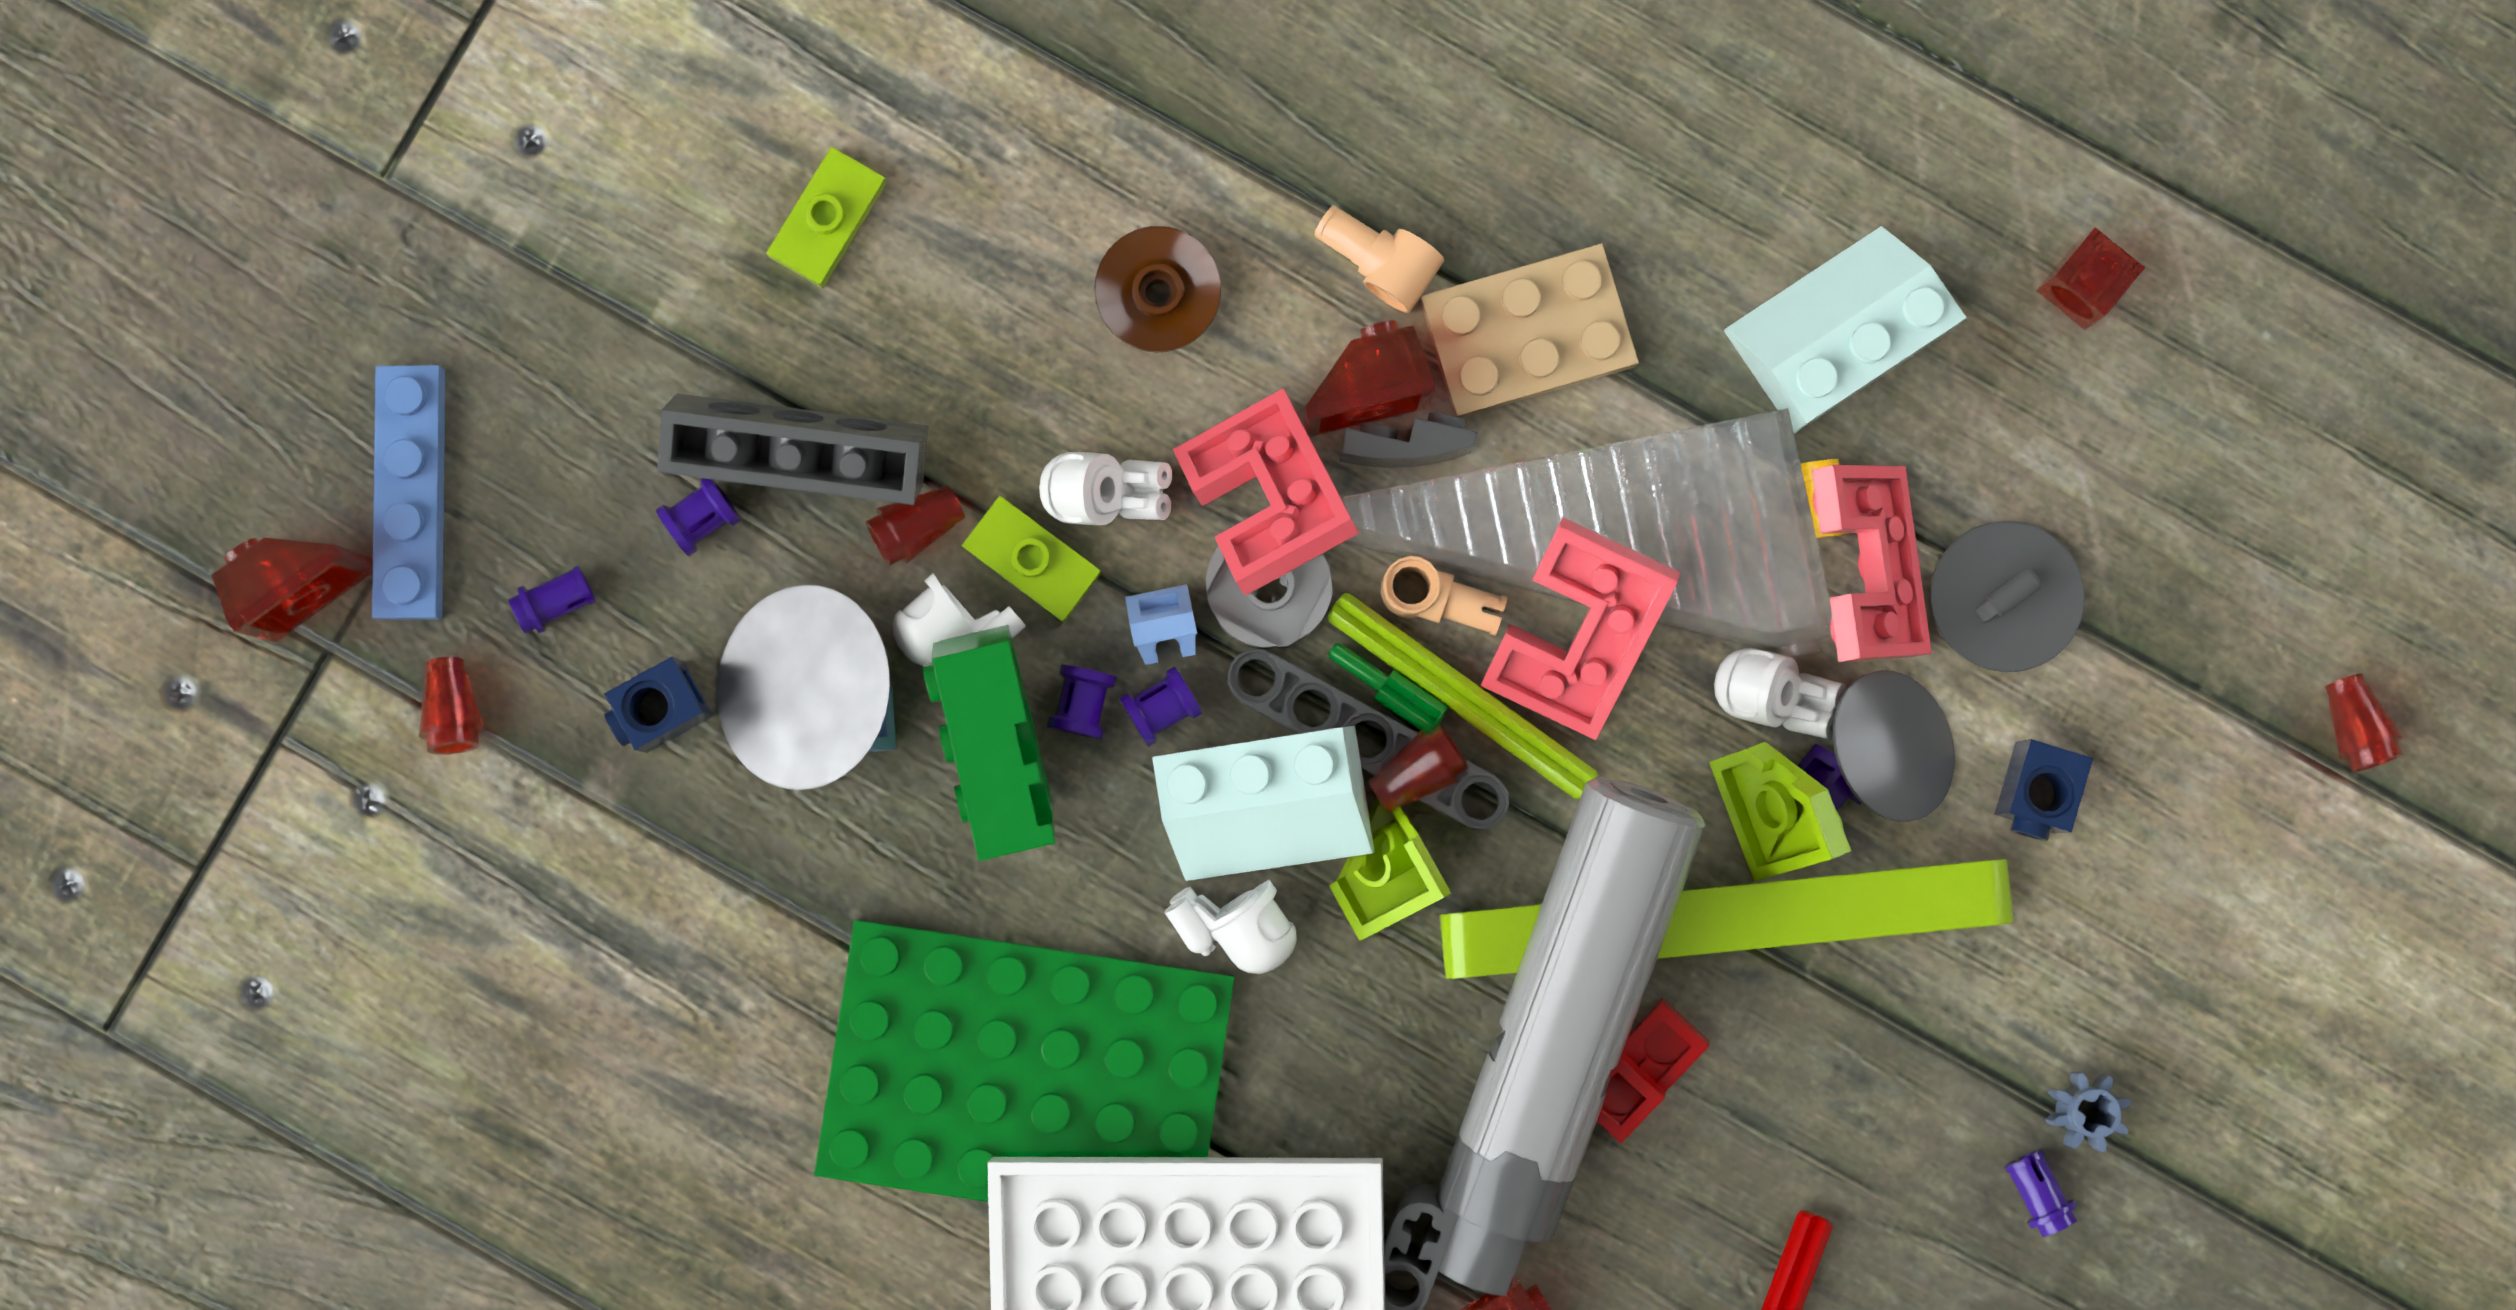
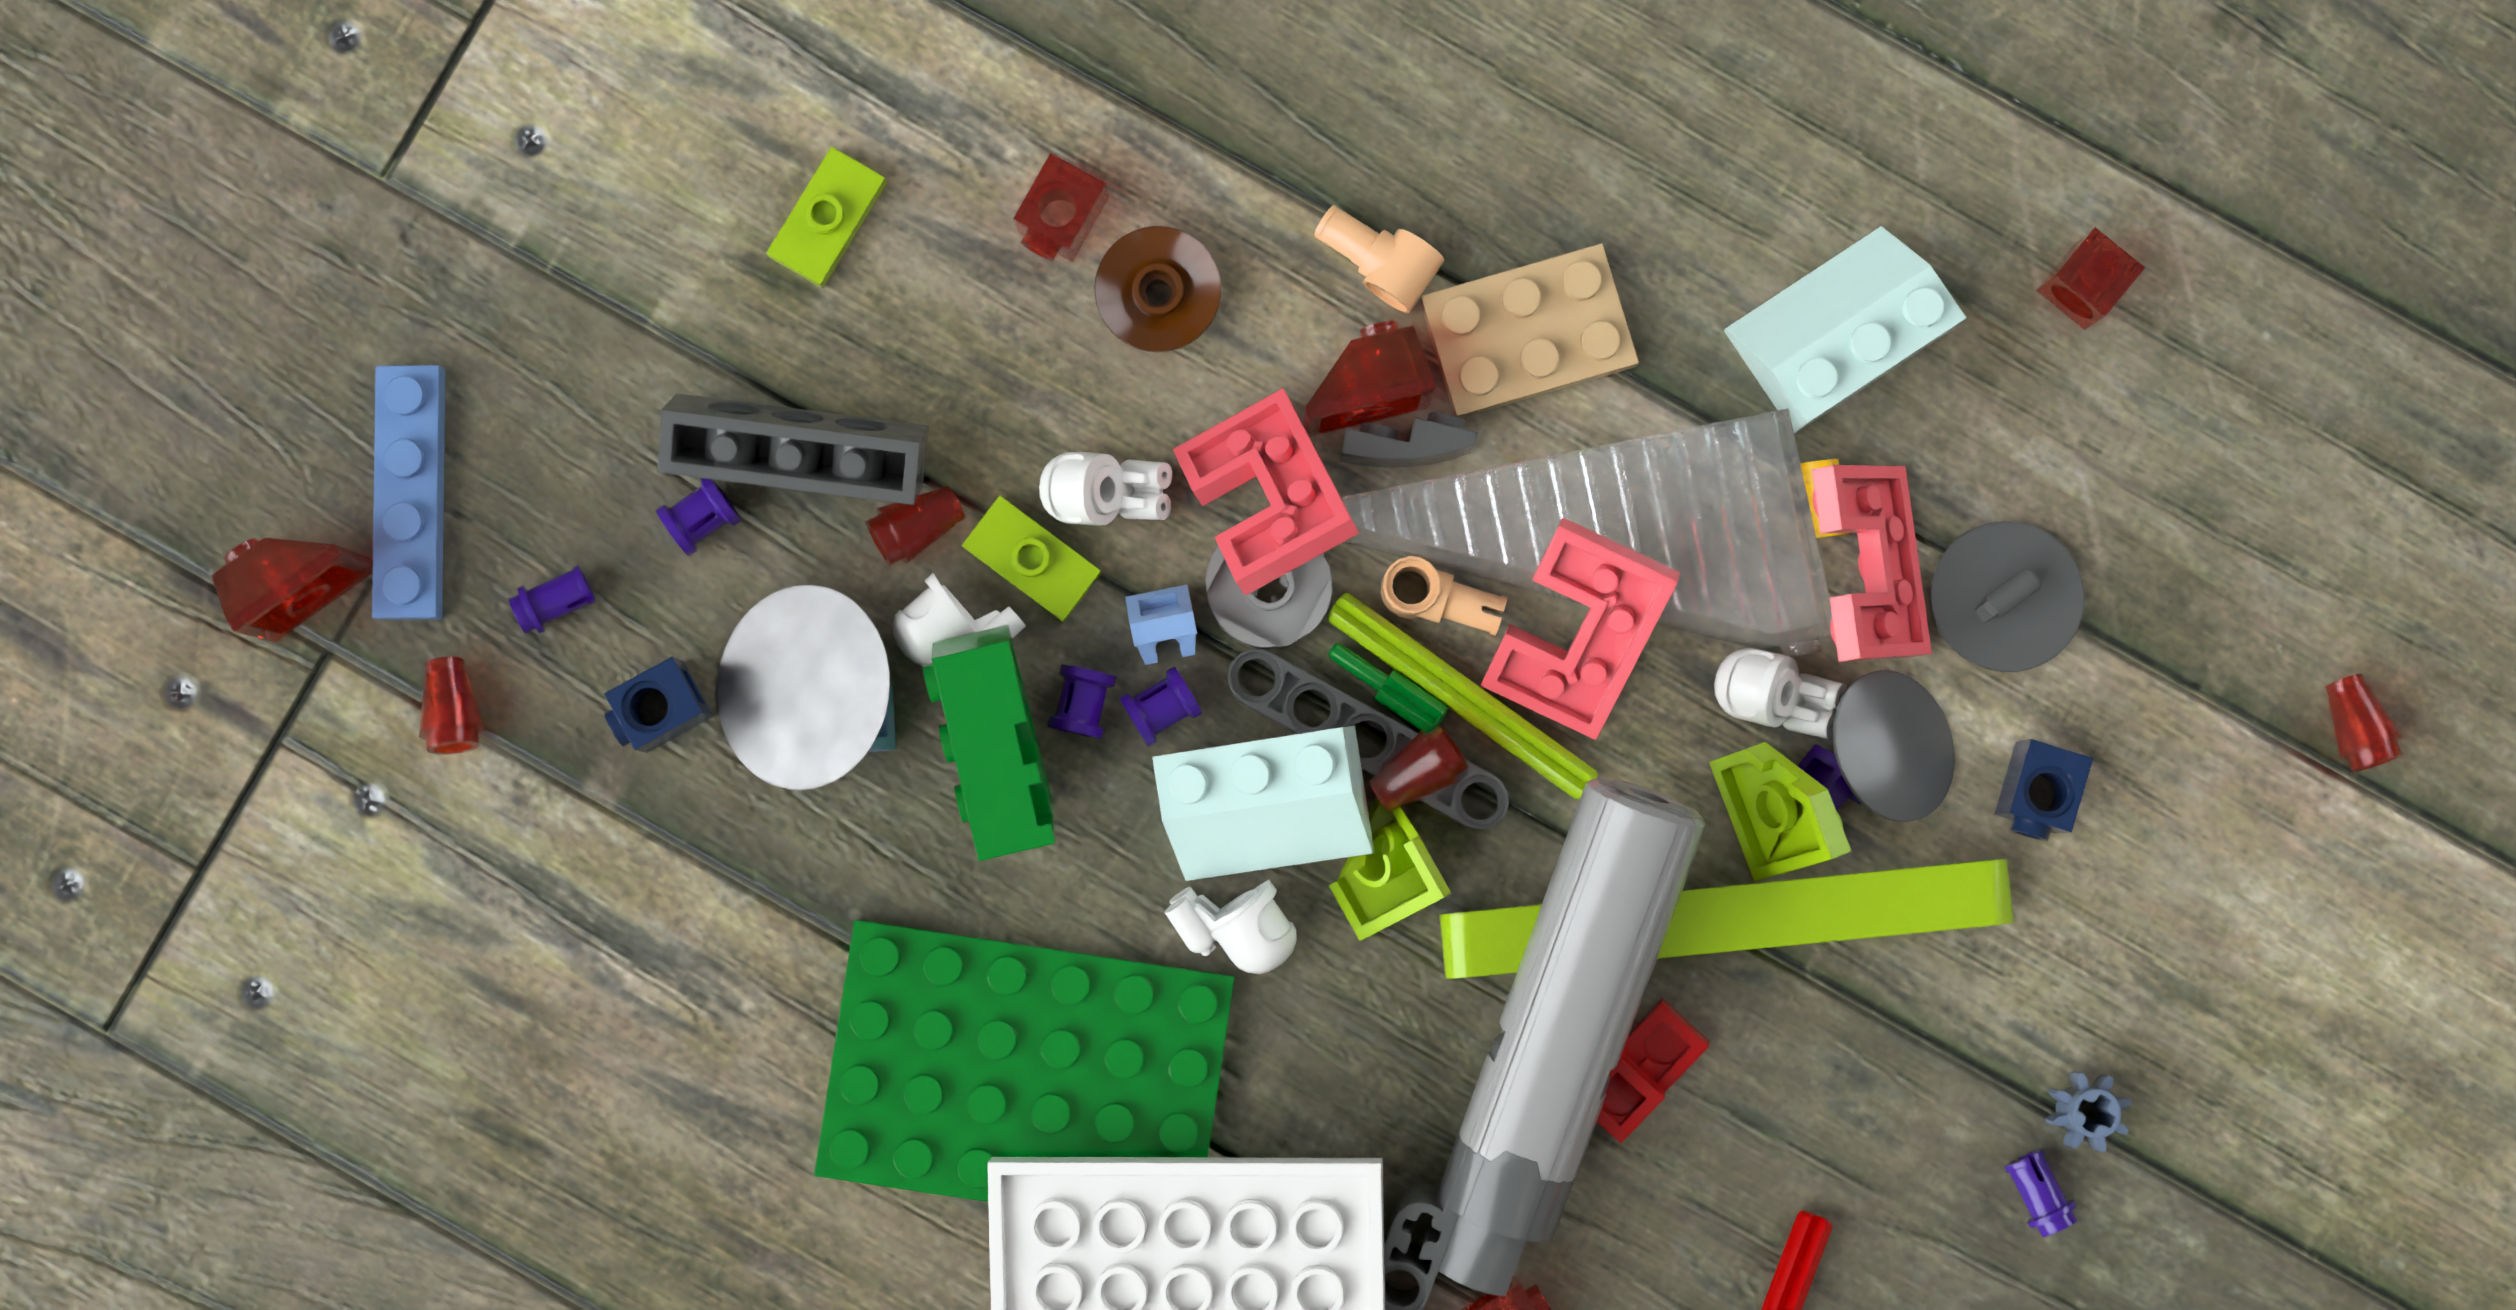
none -> clear red brick [1013,153,1109,262]

